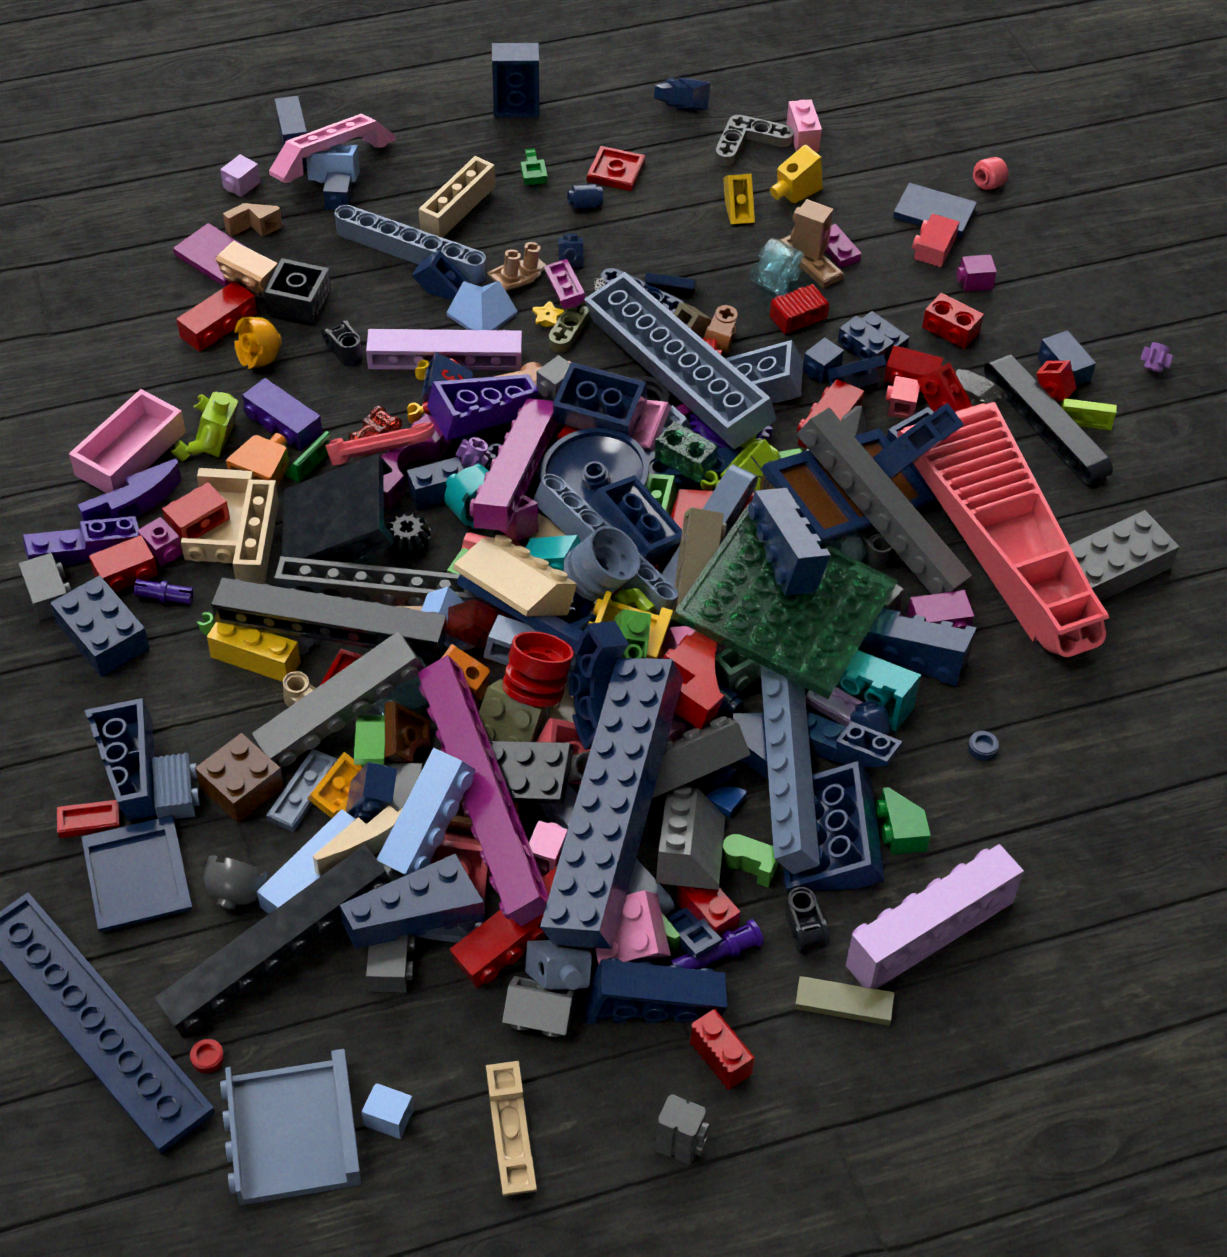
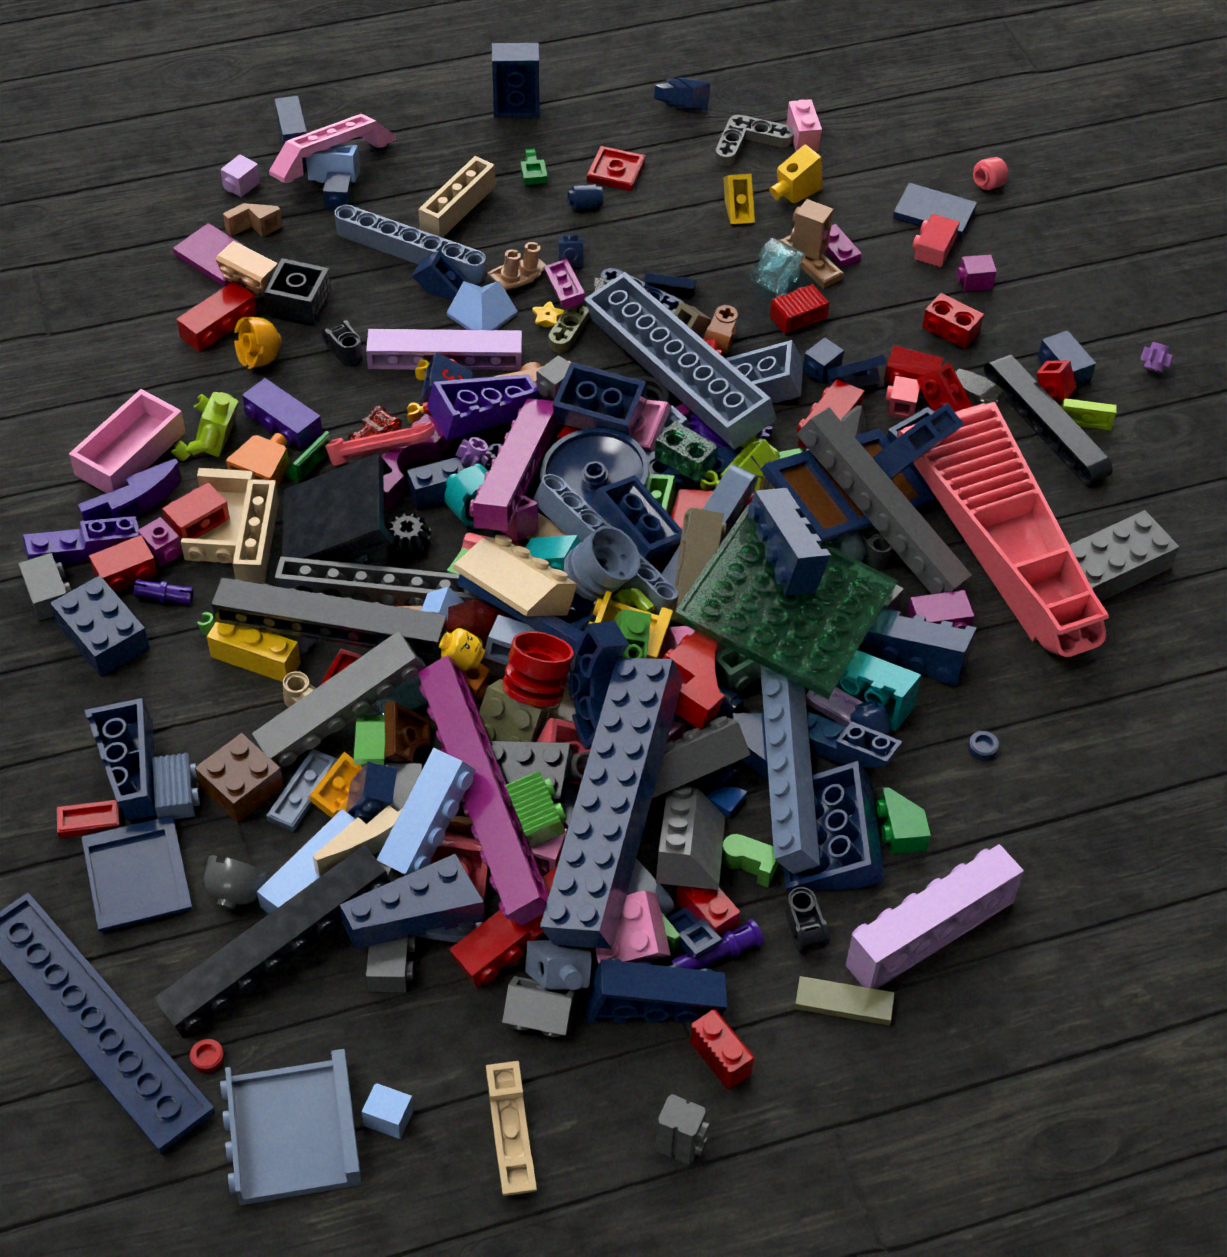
plate [838,311,910,361] -> none
none -> yellow head [439,628,485,672]
none -> bright green brick [505,770,567,847]

